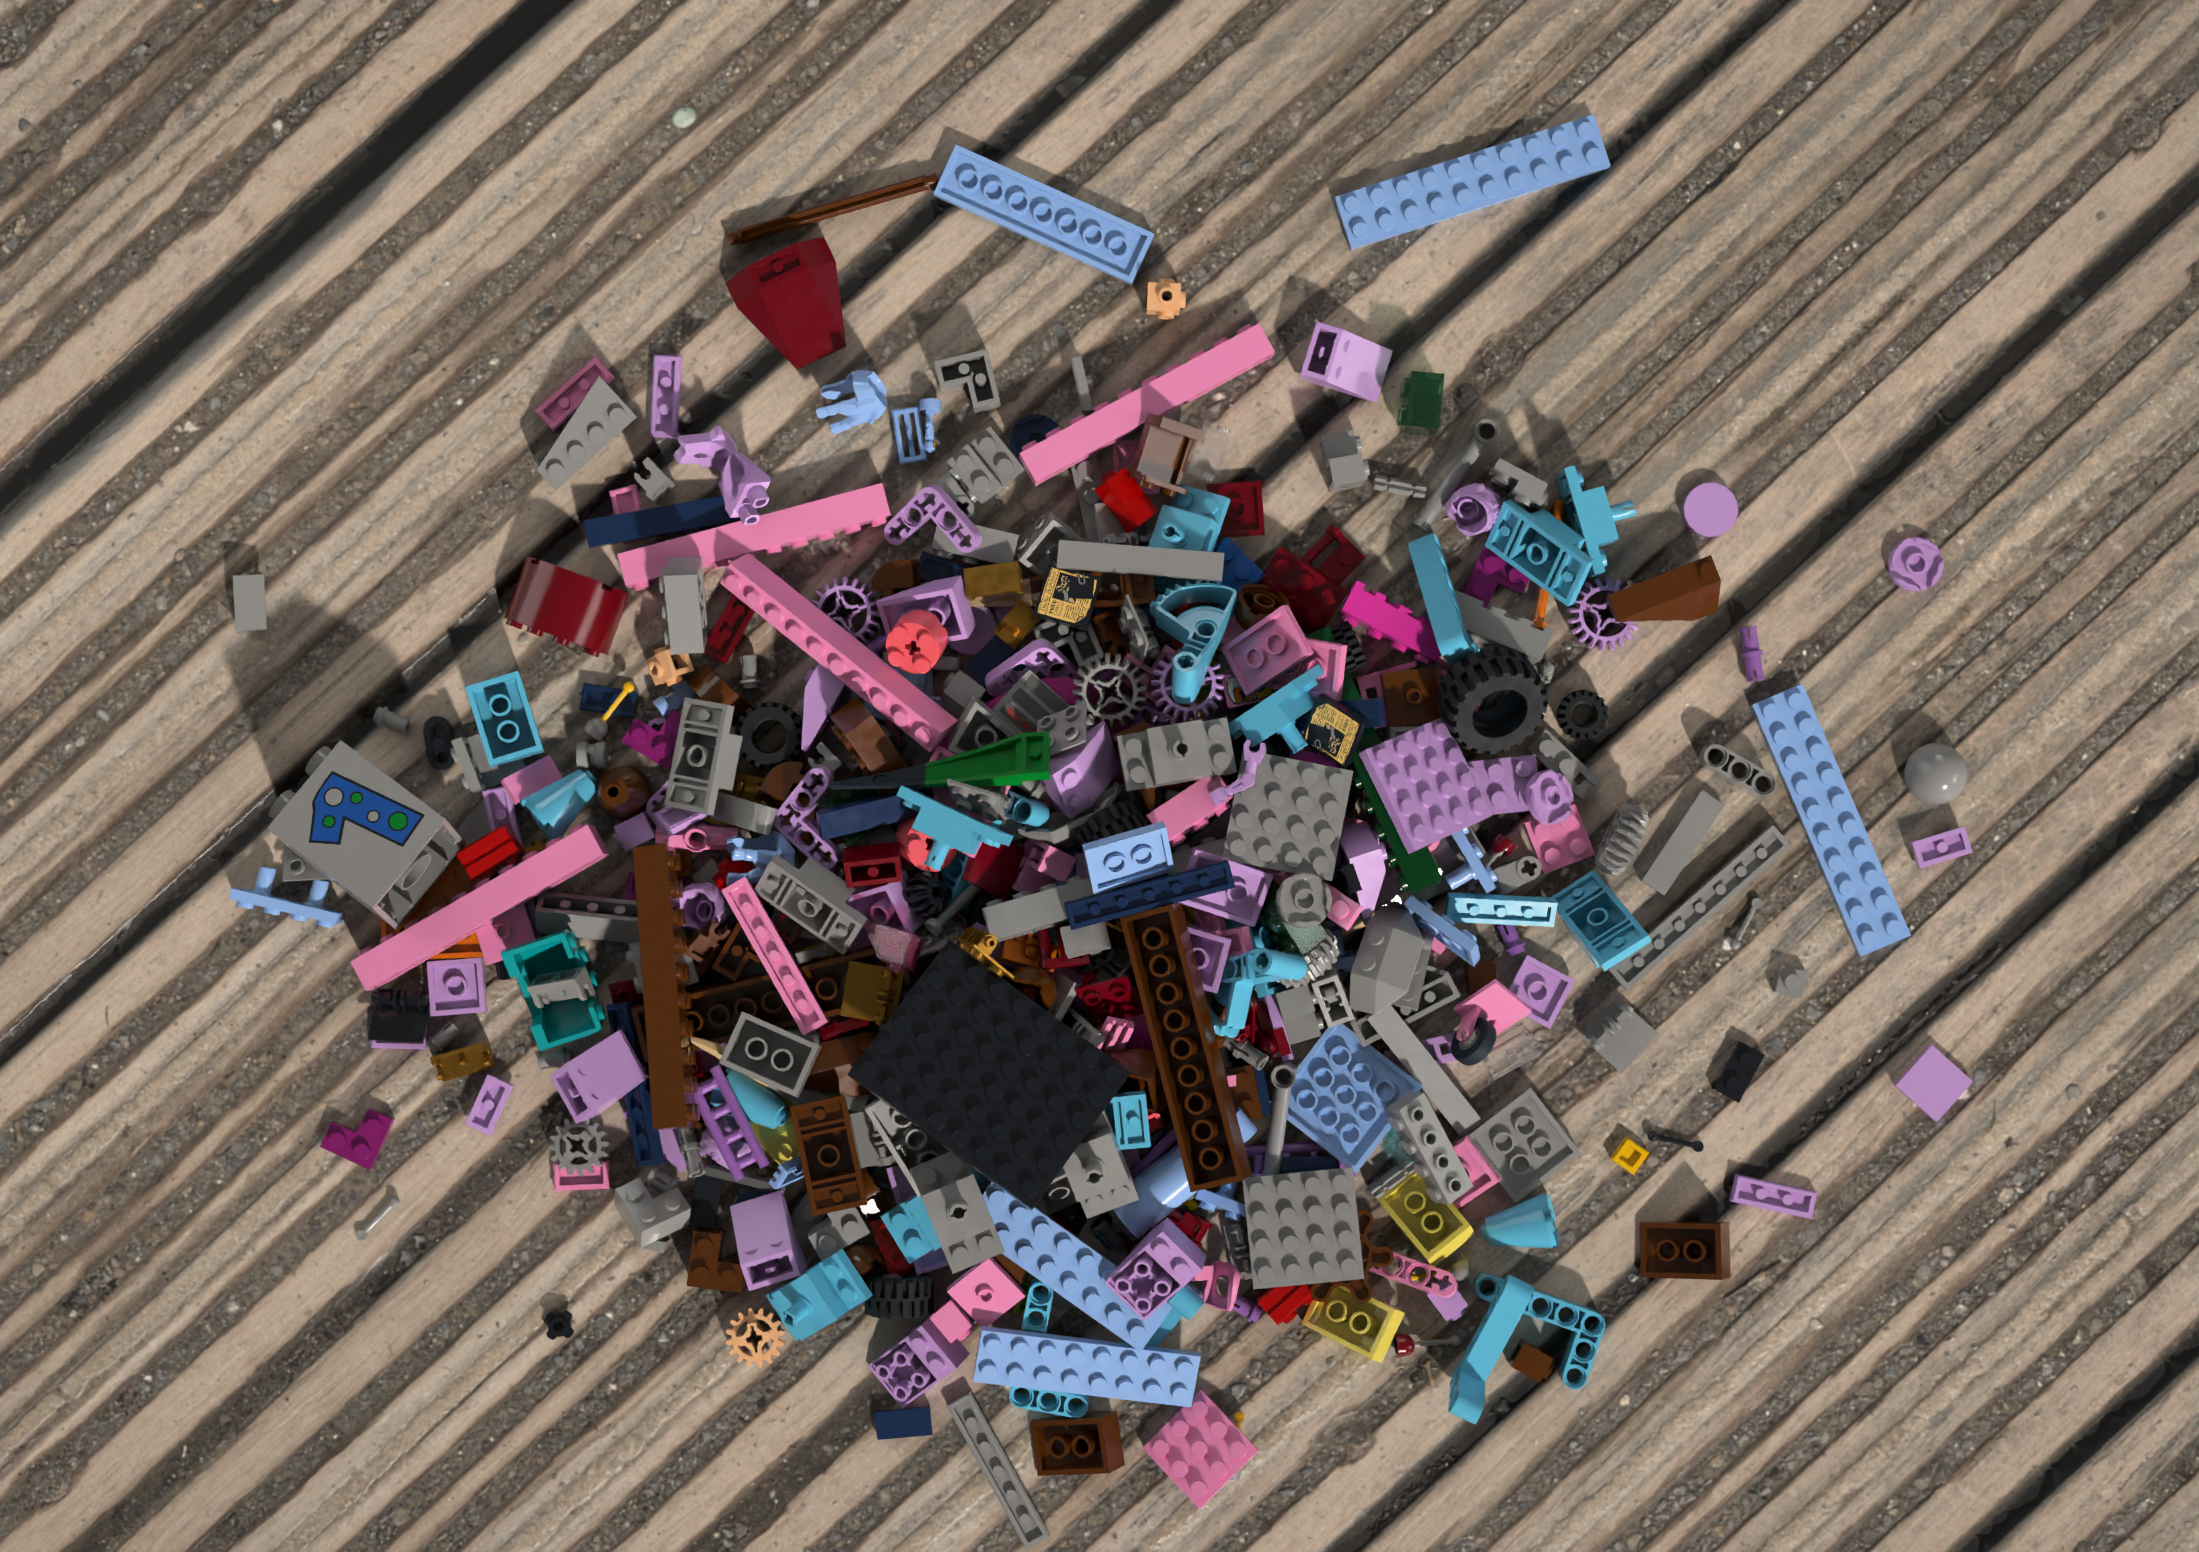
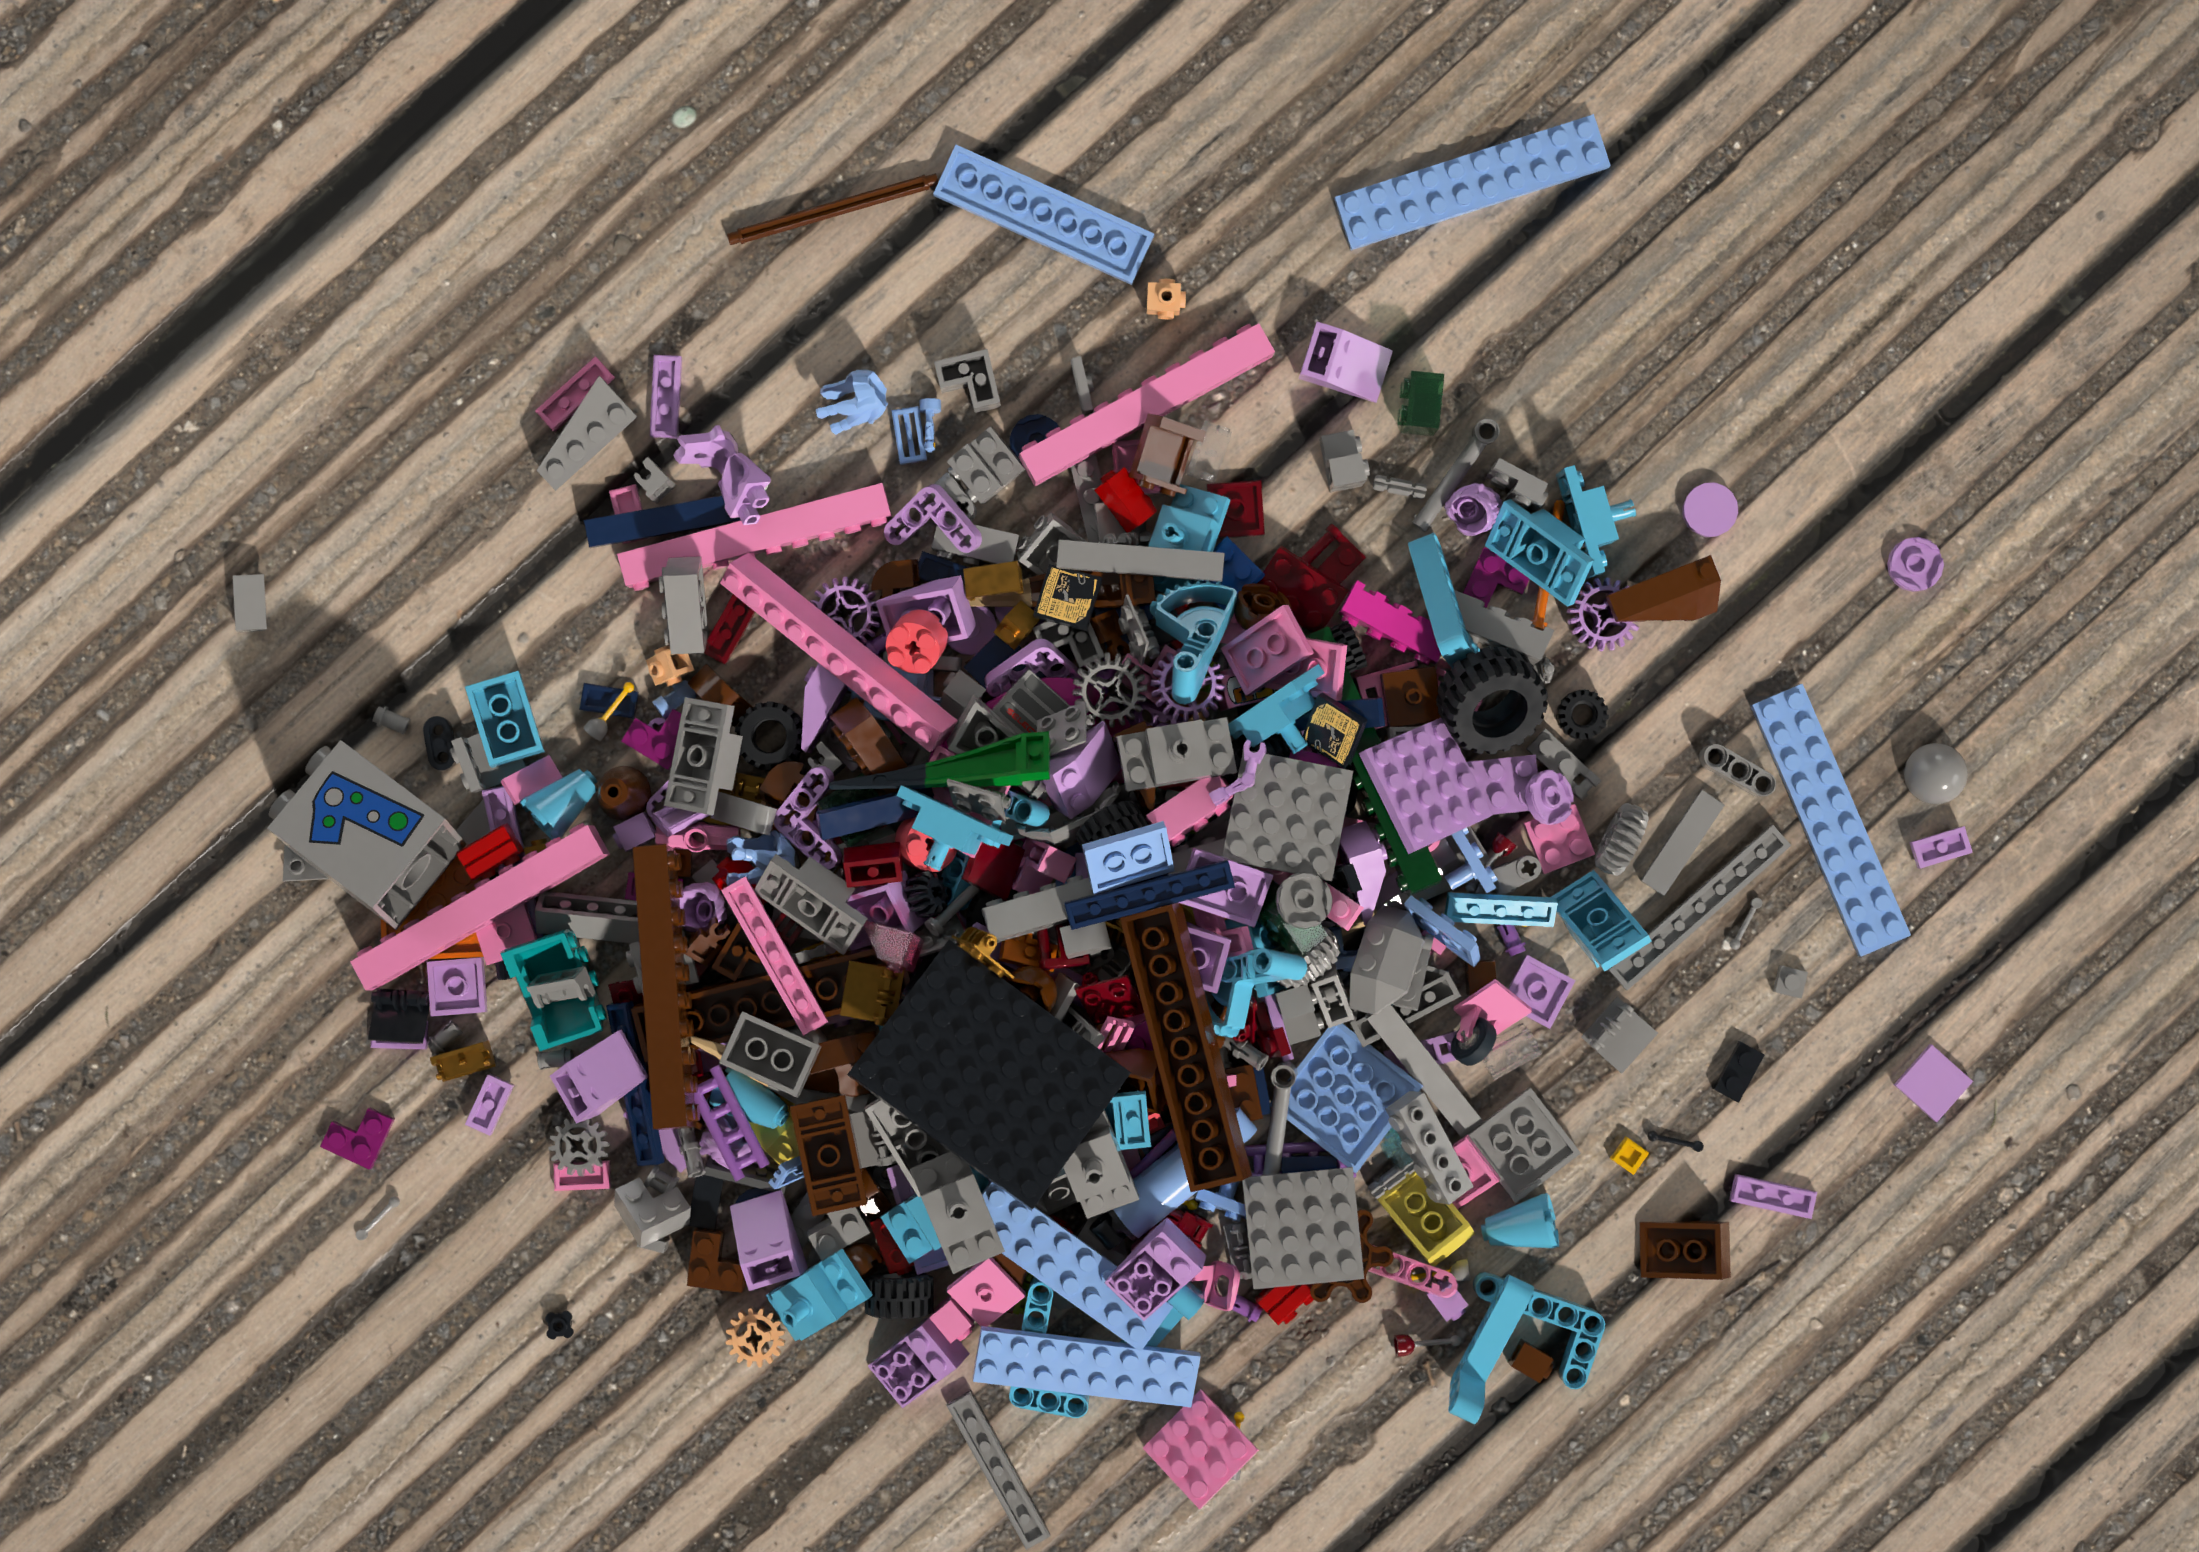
light blue plate [229,866,345,928] -> none
dark red cylinder [504,556,630,657] -> none
light grey wheel [576,742,608,769] -> none
dark red wedge [725,237,846,370] -> none
light grey pin [739,655,761,690] -> none
dark red plate [820,1018,879,1042] -> none
dark blue tile [875,1406,933,1440] -> none
reddish brown slope [1030,1410,1125,1476] -> none
light yellow slope [1301,1286,1405,1363] -> none
medium lavender pin [1739,625,1765,682] -> none

